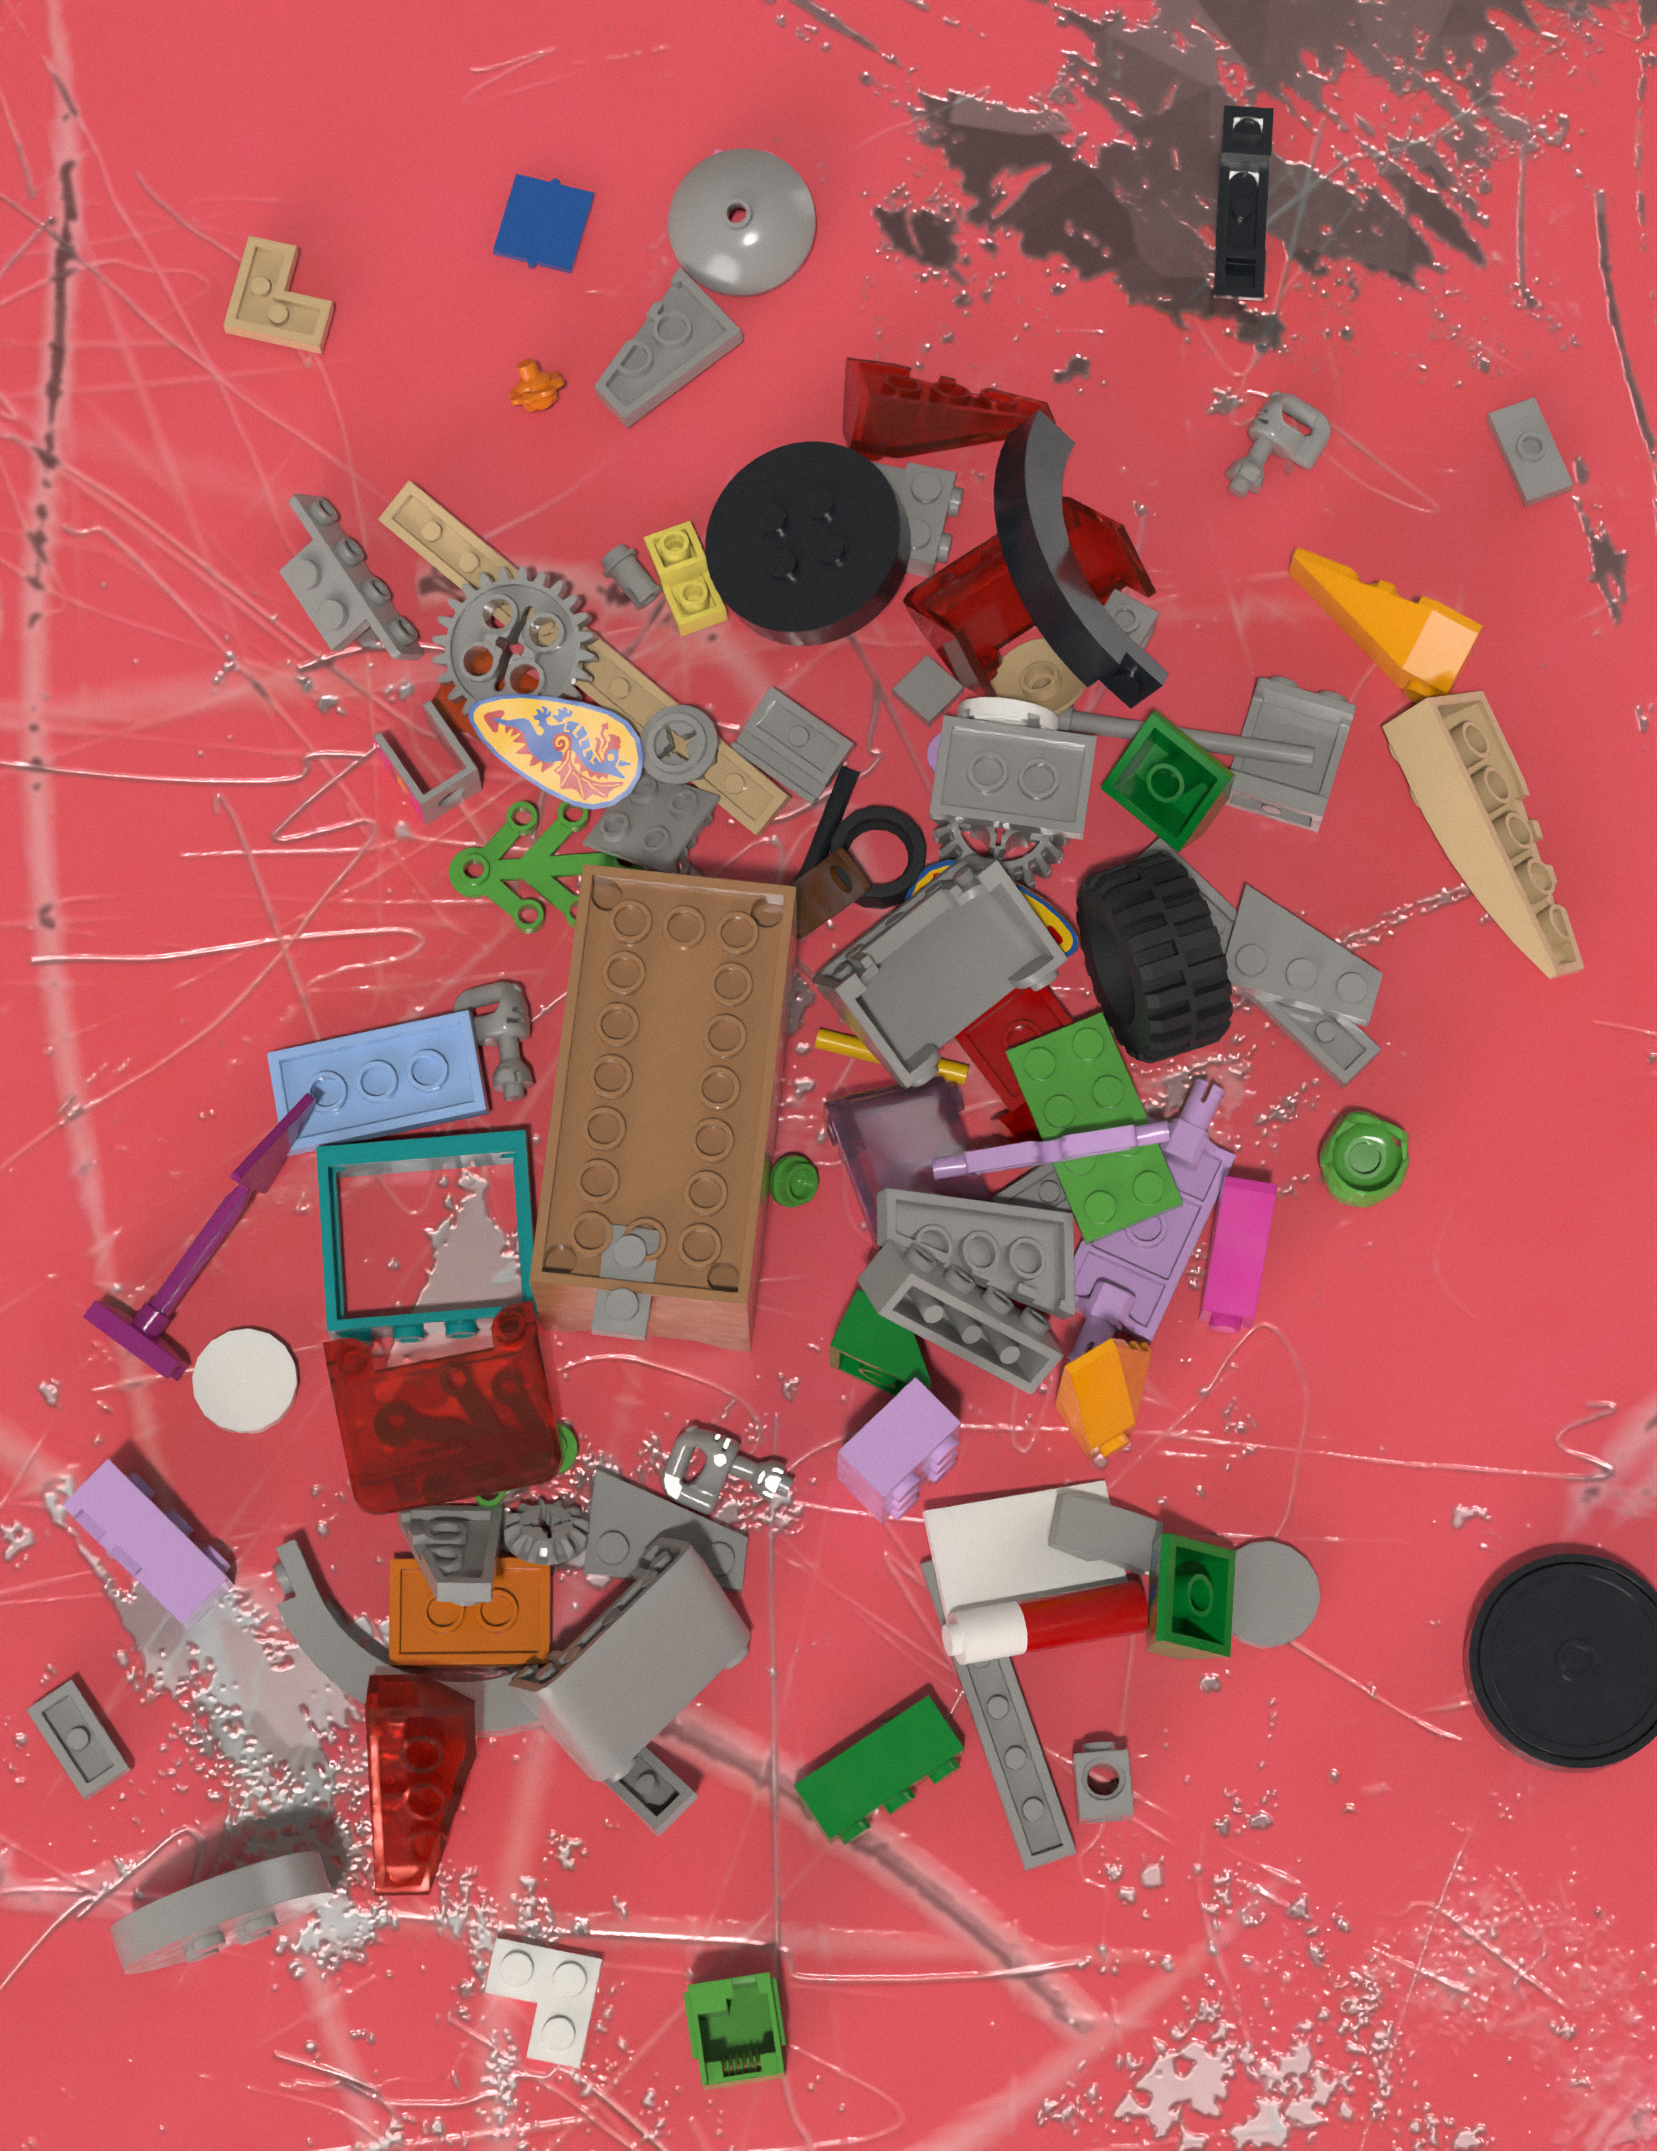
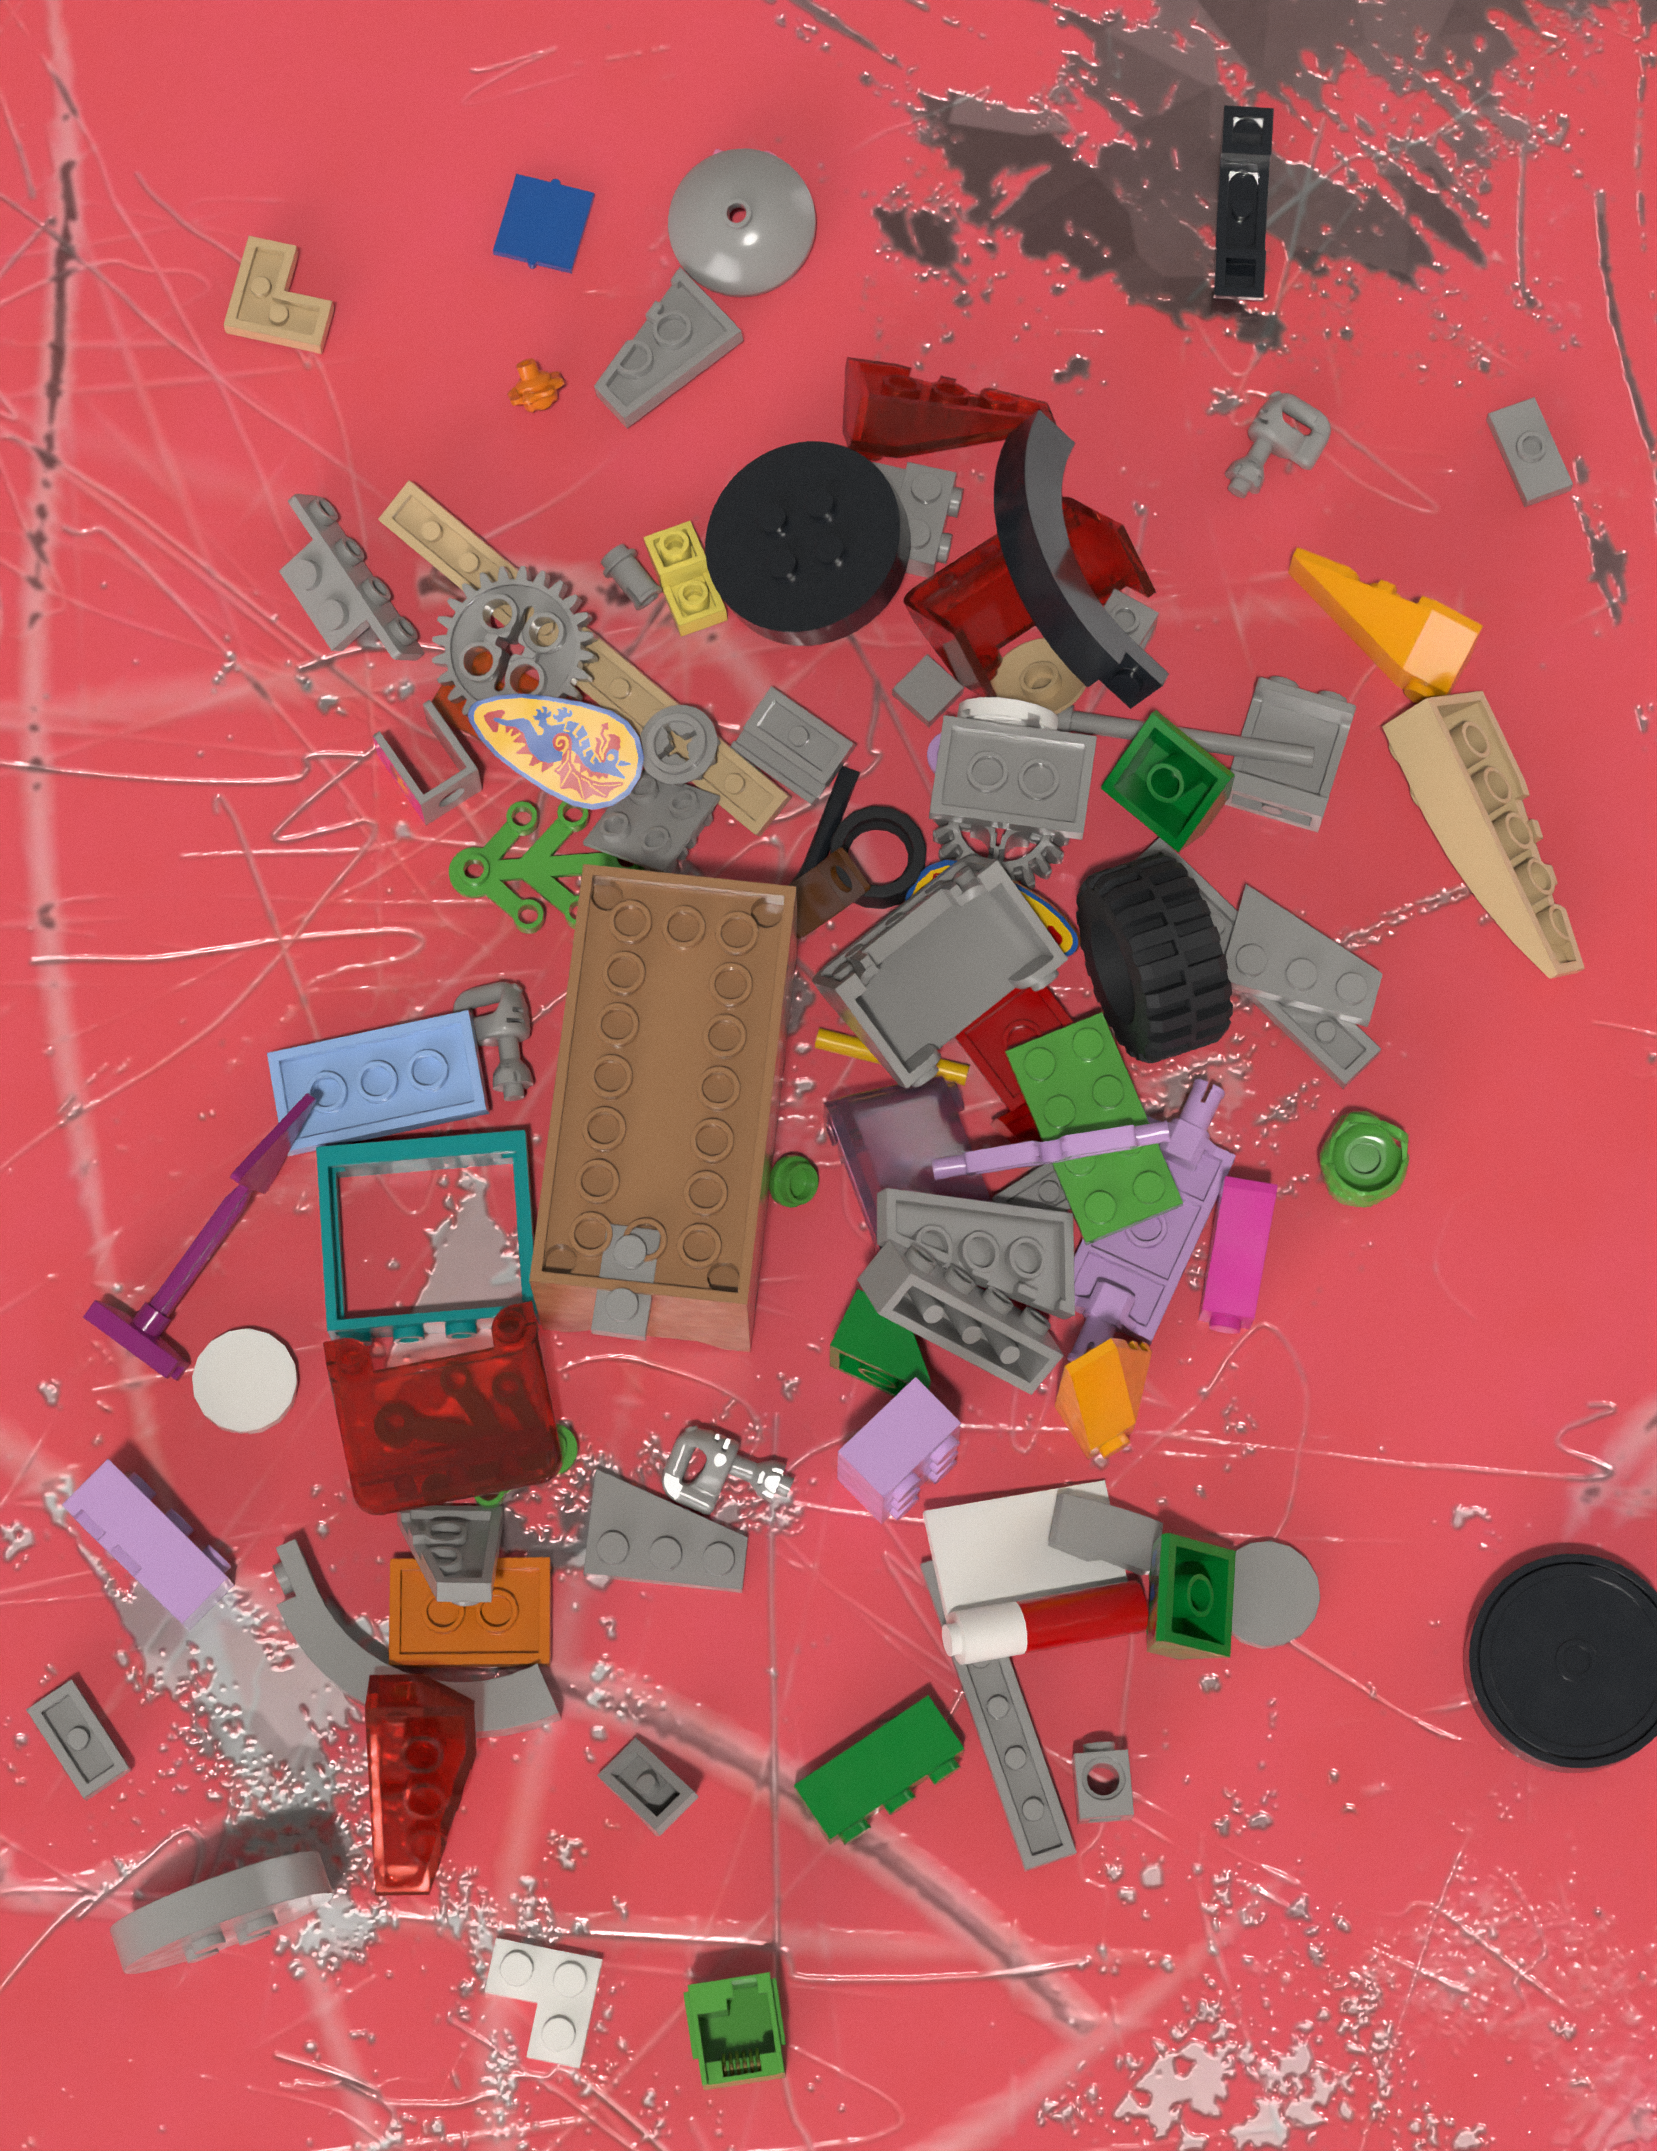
light grey gear [503,1498,589,1565] -> none
light grey windscreen [508,1537,752,1782] -> none

